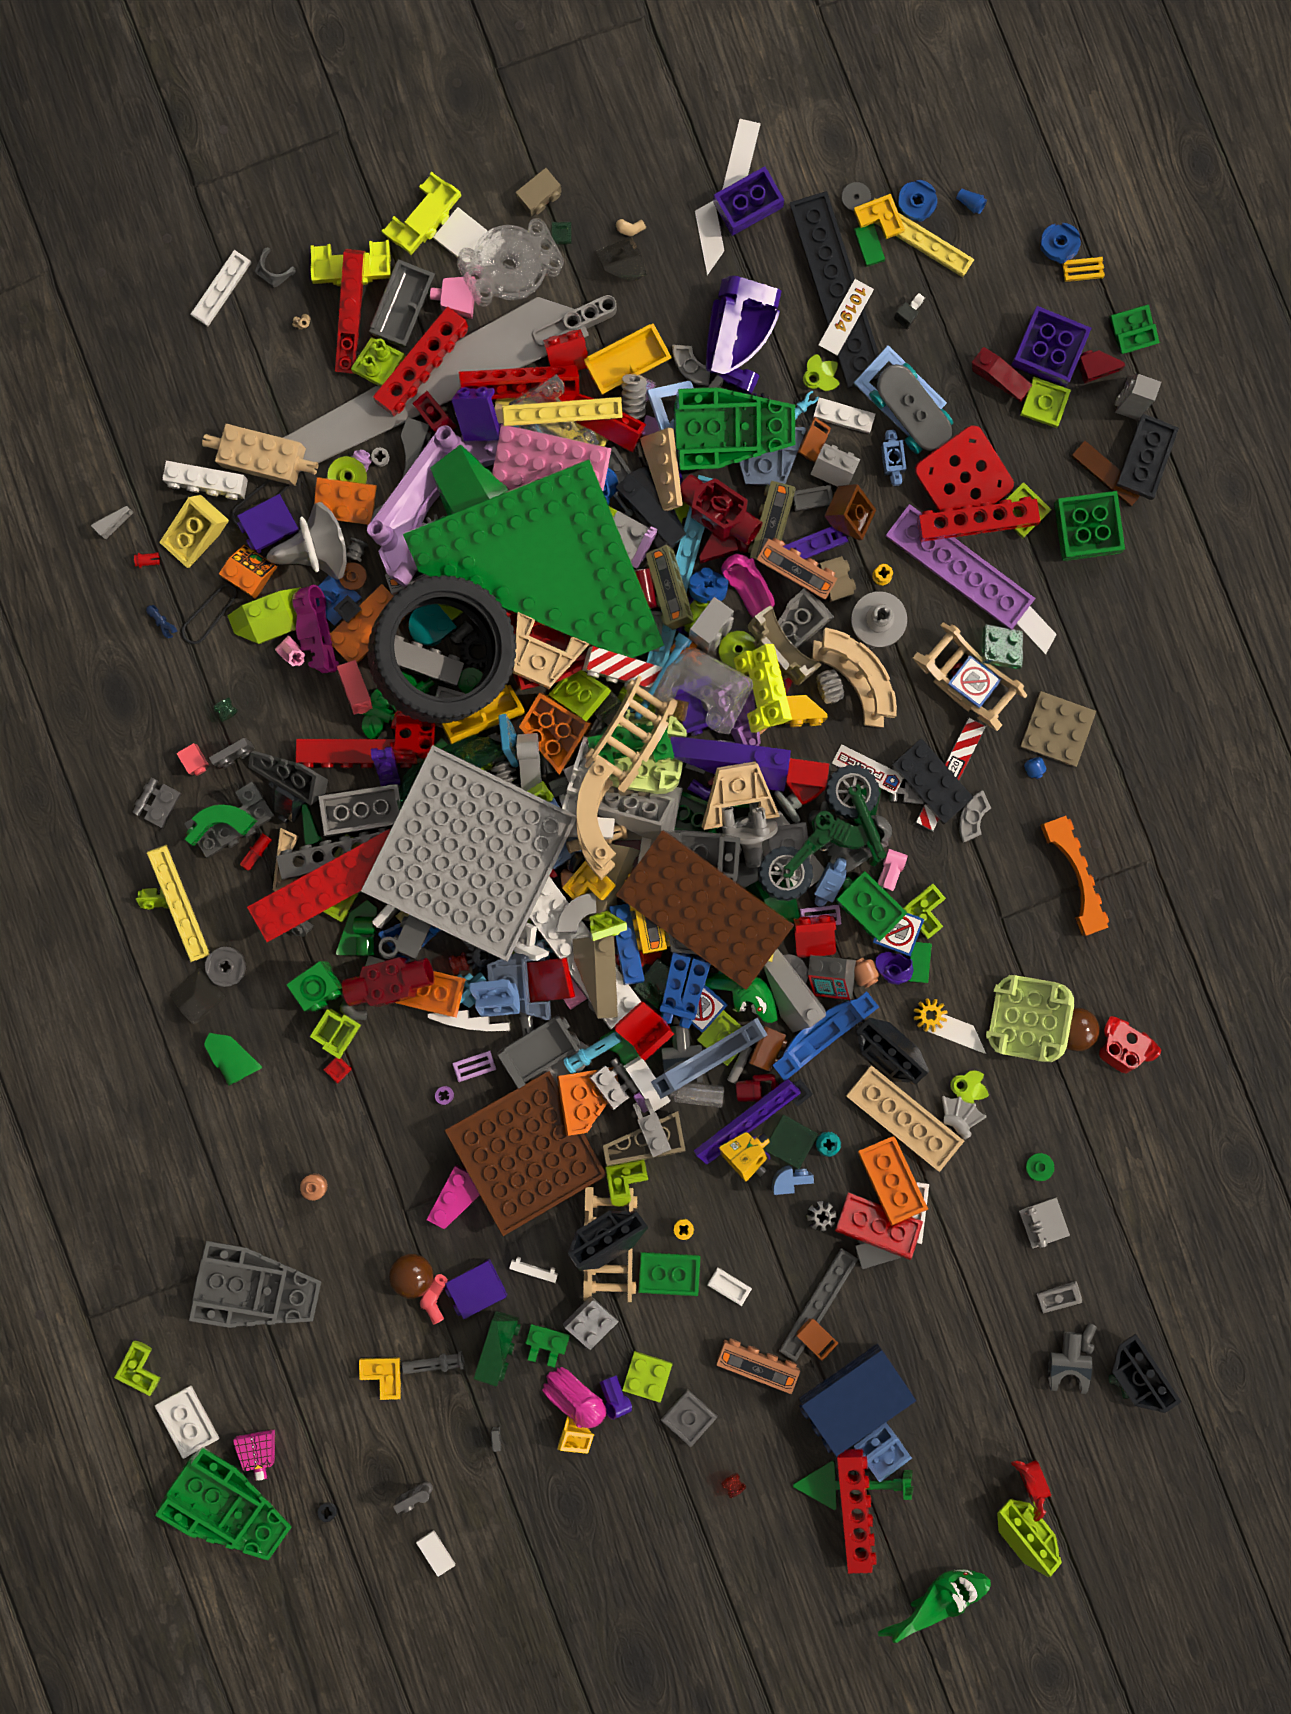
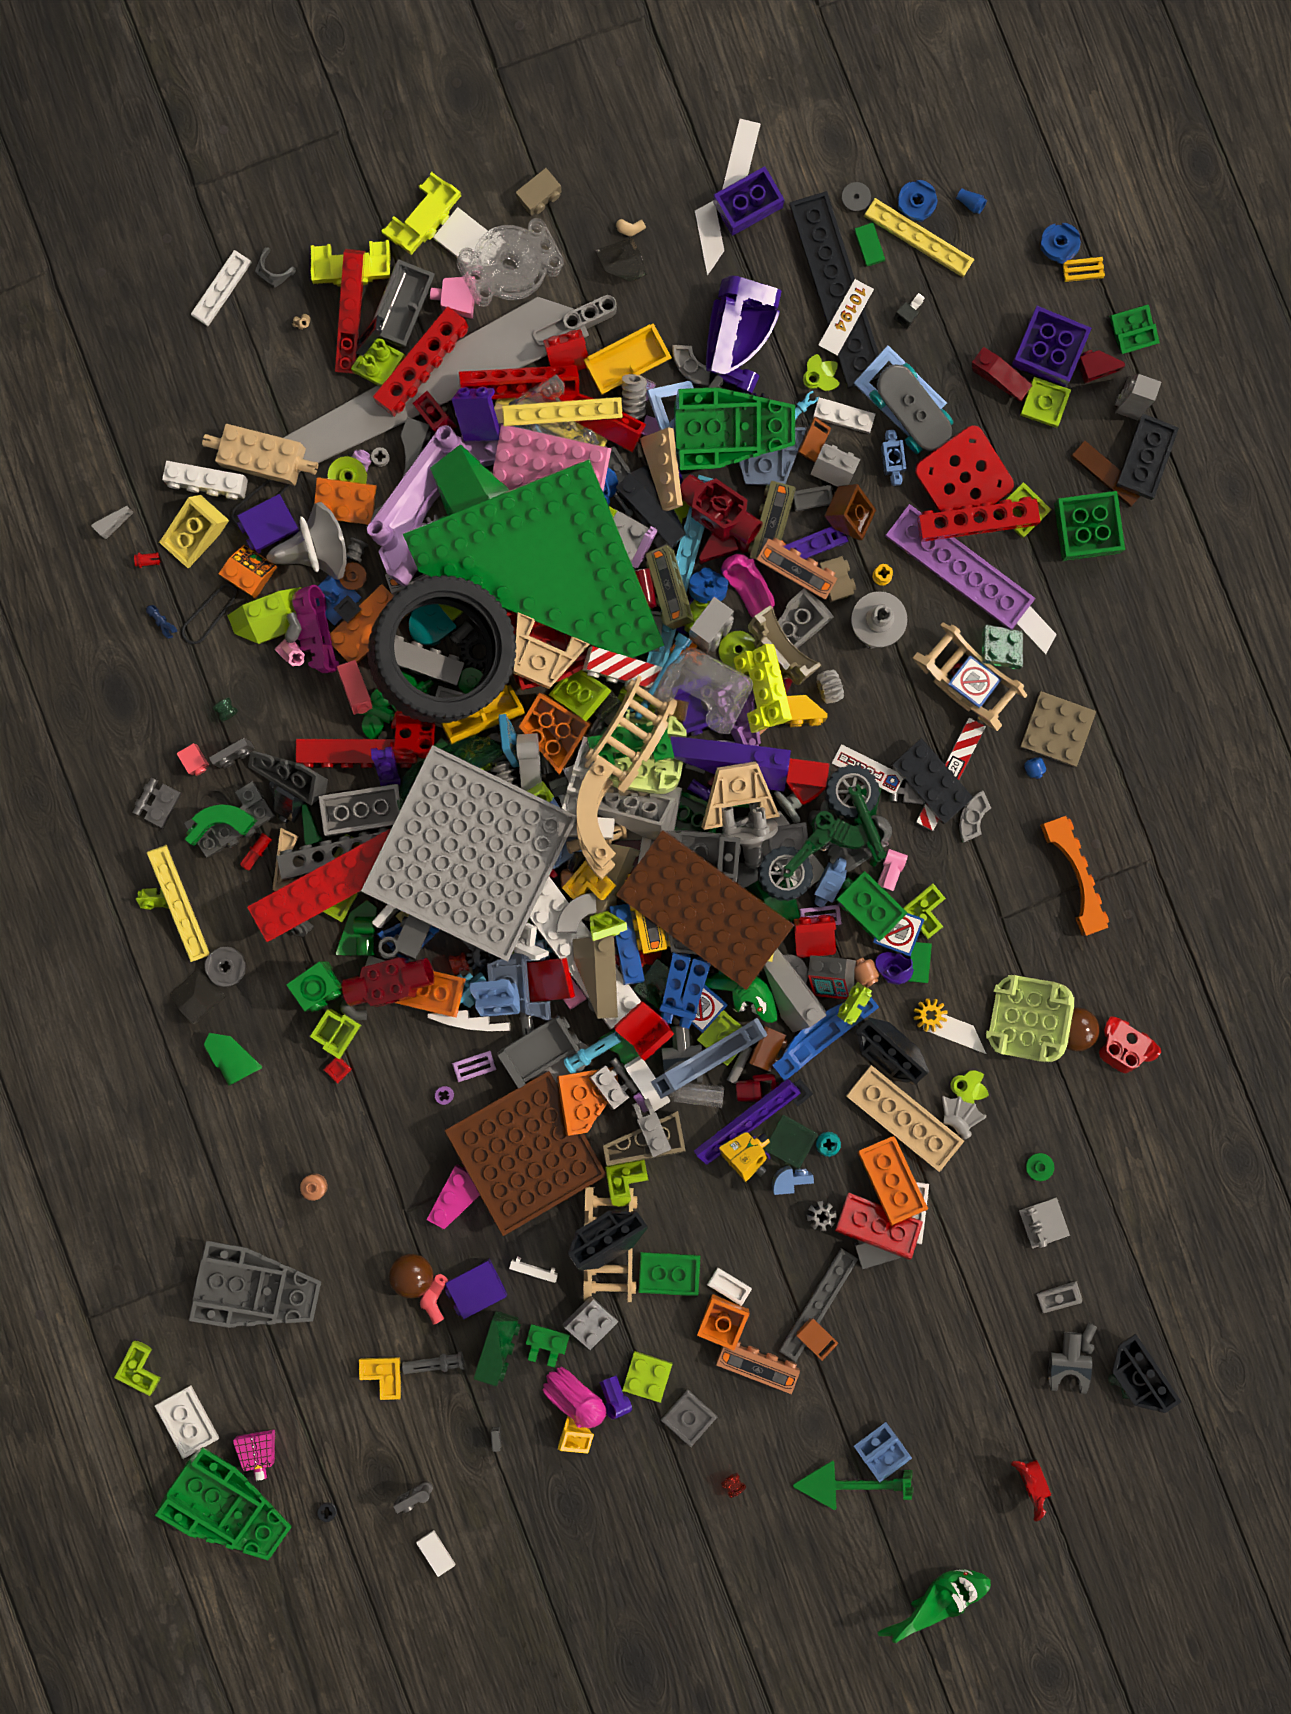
clear green plate [552,222,572,244] -> none
yellow bush [674,1219,694,1240] -> none
dark blue container [799,1344,916,1457] -> none
tan fence [812,628,897,728] -> none
red brick [837,1449,877,1573] -> none
yellow plate [854,194,905,239] -> none
lime wedge [997,1499,1062,1577] -> none
none -> dark grey arm [285,612,302,643]
none -> black tile [356,315,384,356]
none -> orange slope [697,1294,750,1351]
none -> lime hinge [837,982,872,1025]

